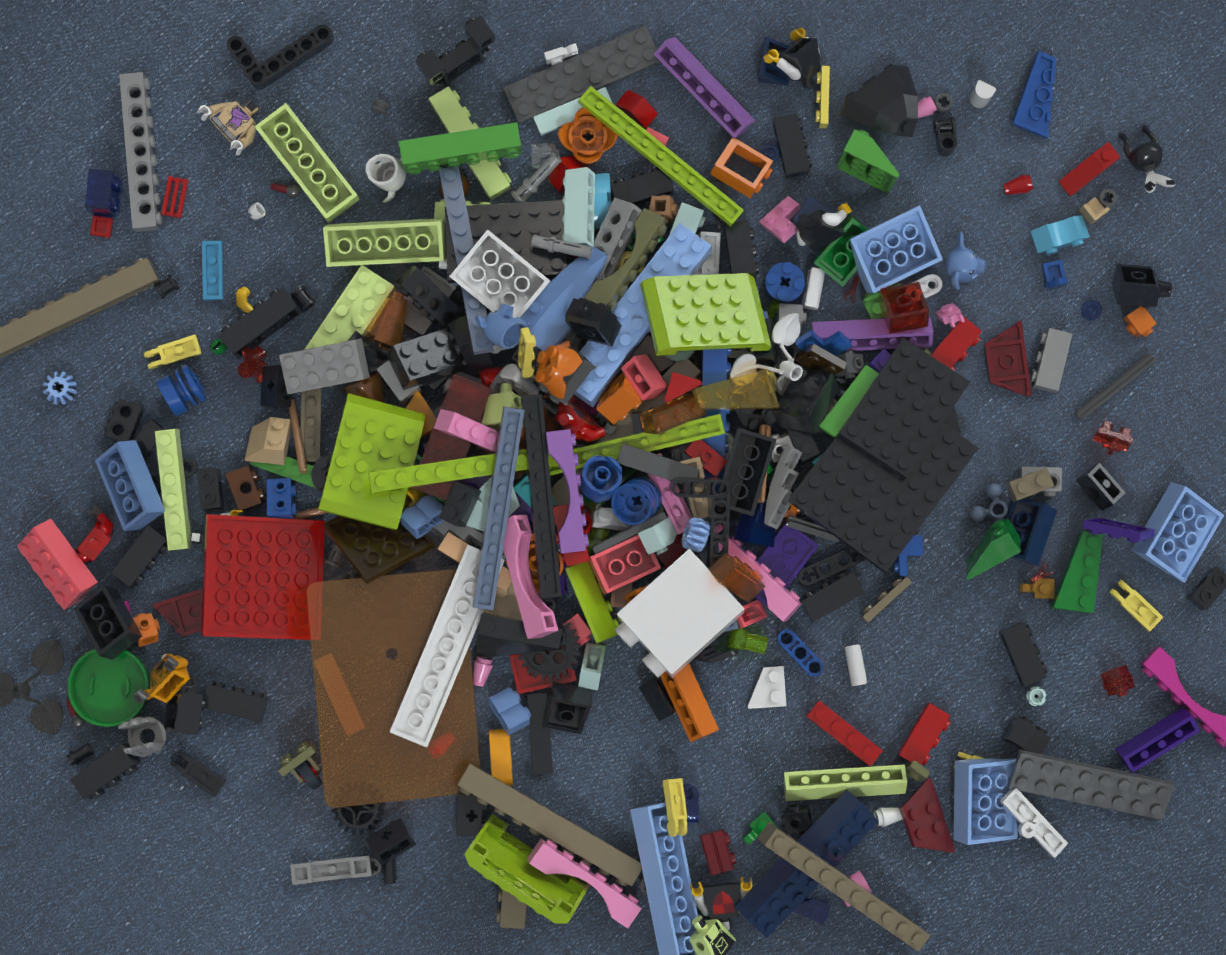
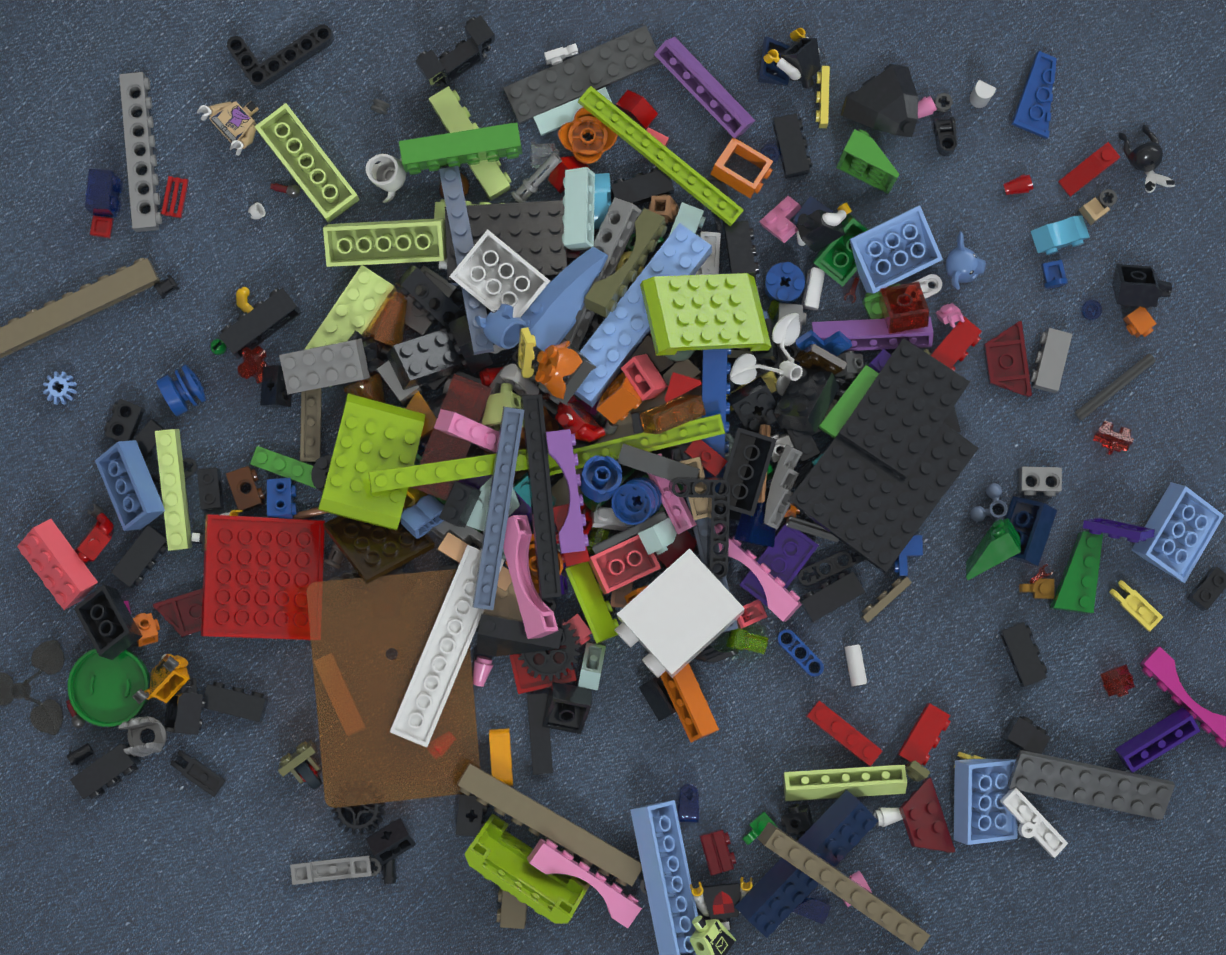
light yellow hinge [144,335,202,369] -> none
dark azure plate [202,241,224,301] -> none
tan slope [245,417,291,465] -> none
medium nougat bar [288,399,308,474] -> none
black bush [291,285,316,312] -> none
medium blue brick [489,687,531,735] -> none
light grey pin [531,234,593,259] -> none
black hinge [565,298,622,347] -> none
light yellow hinge [663,778,688,837] -> none
light blue gear [681,517,710,552] -> none
clear yellow wing [692,369,779,410] -> none
clear orange brick [709,553,766,603] -> none
white wing [748,666,786,709] -> none
dark tan brick [1006,468,1054,502] -> none
light aqua plate [1026,686,1046,706] -> none
black brick [1076,463,1126,510] -> none

